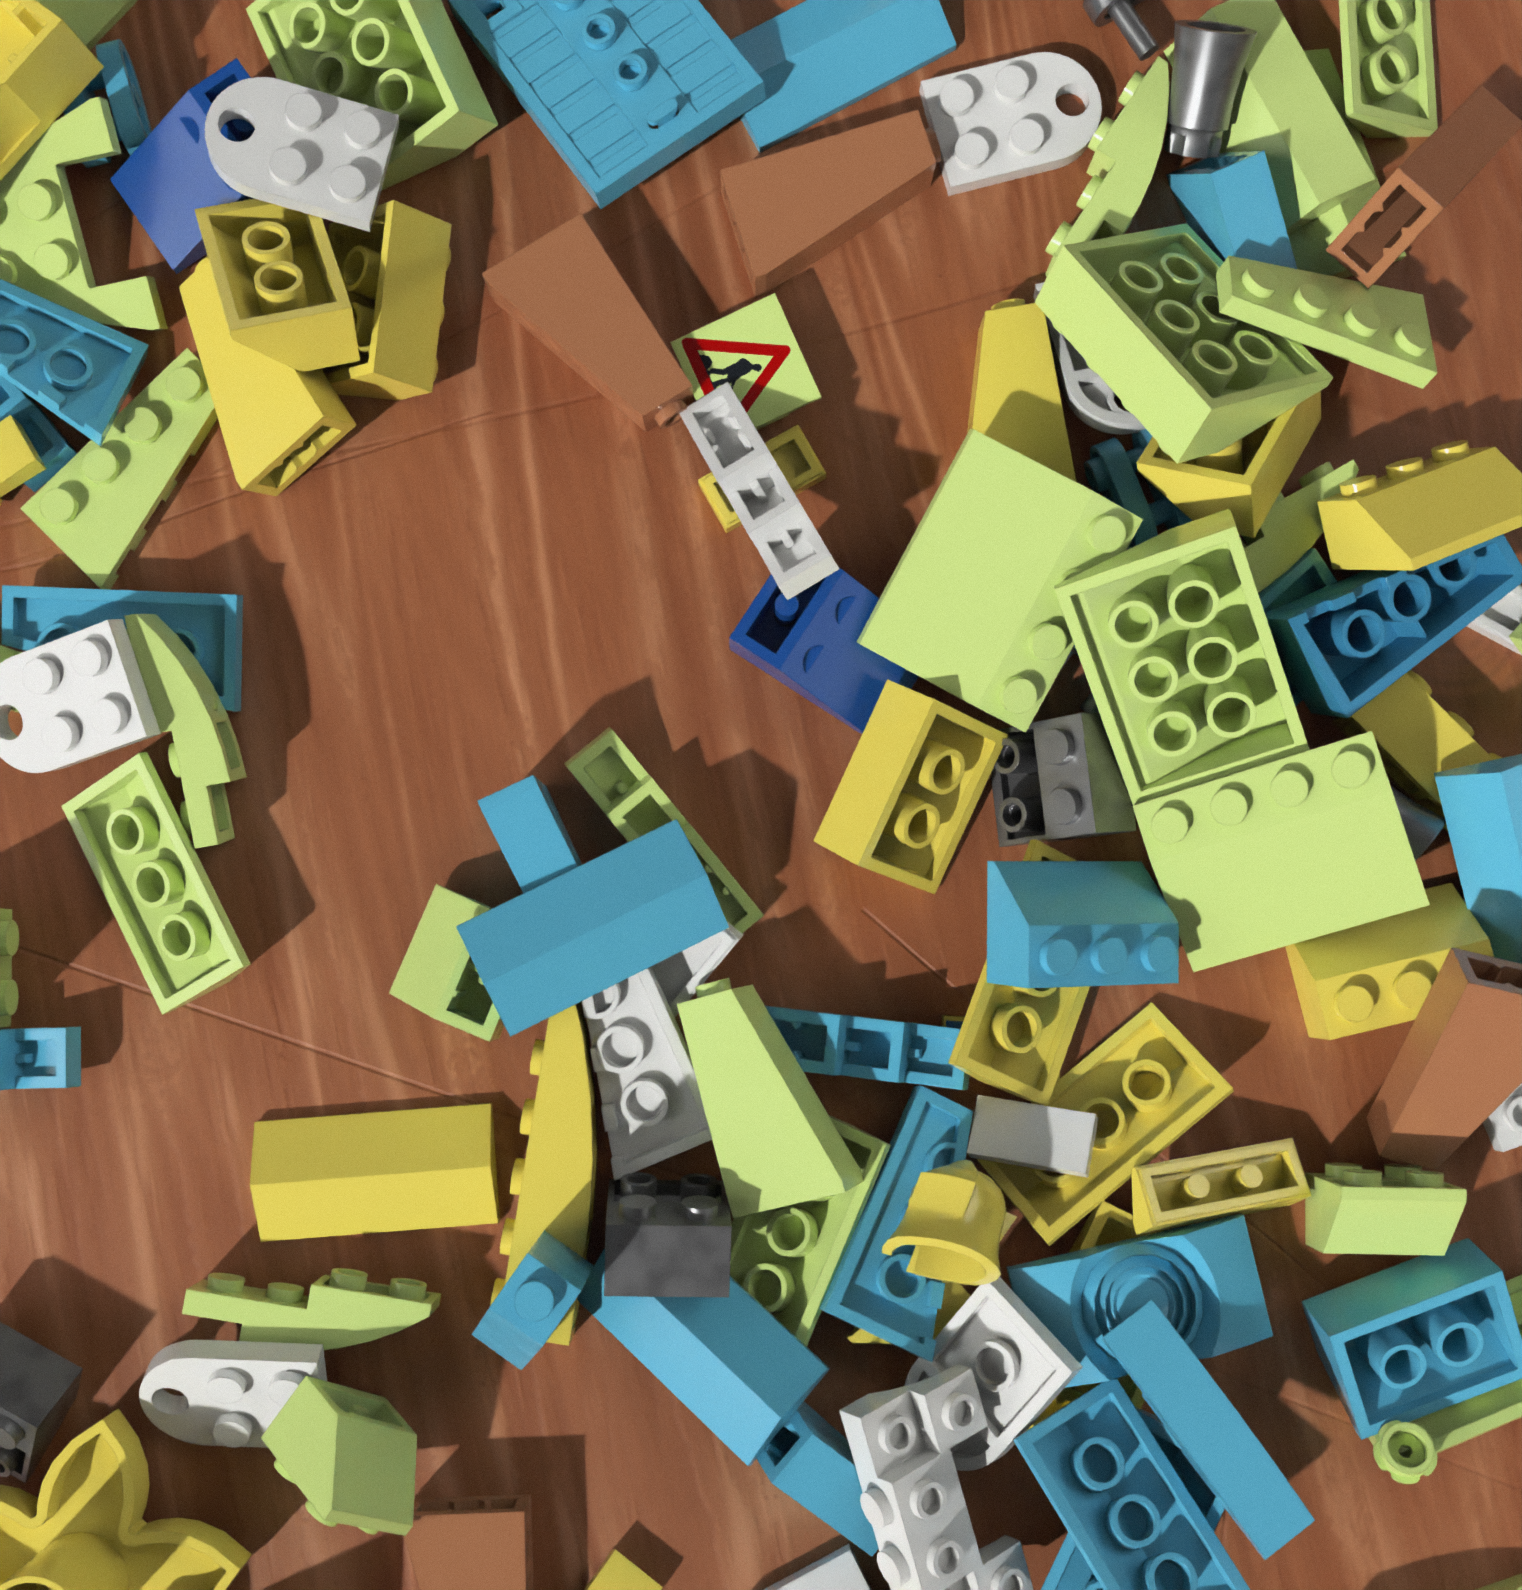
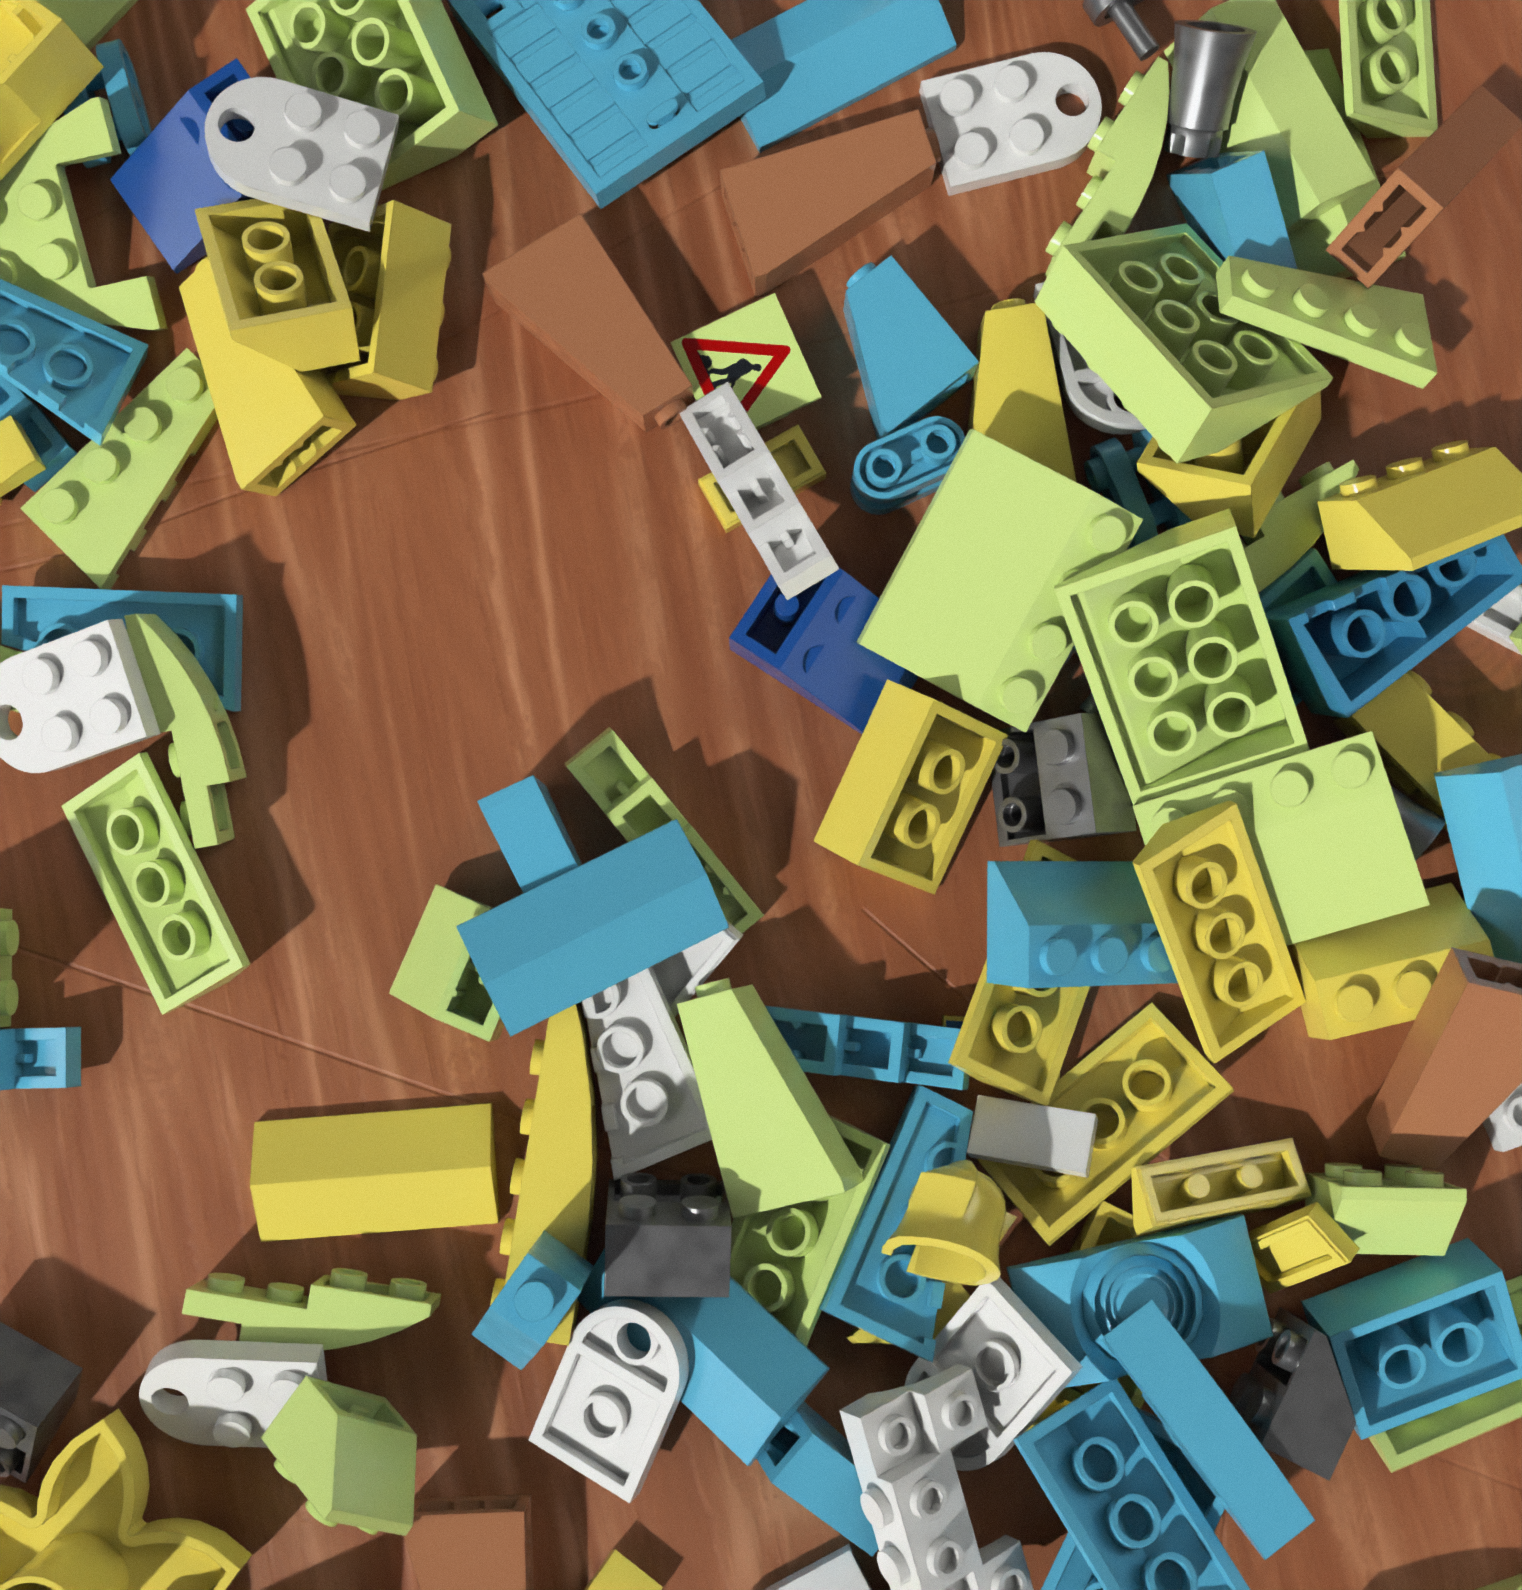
yellowish green plate [1373,1420,1438,1484] -> none
none -> white plate [528,1299,689,1503]
none -> medium azure slope [843,255,979,440]
none -> medium azure brick [850,416,965,515]
none -> light yellow slope [1132,801,1306,1064]
none -> flat silver slope [1230,1307,1356,1481]
none -> light yellow tile [1248,1202,1360,1294]

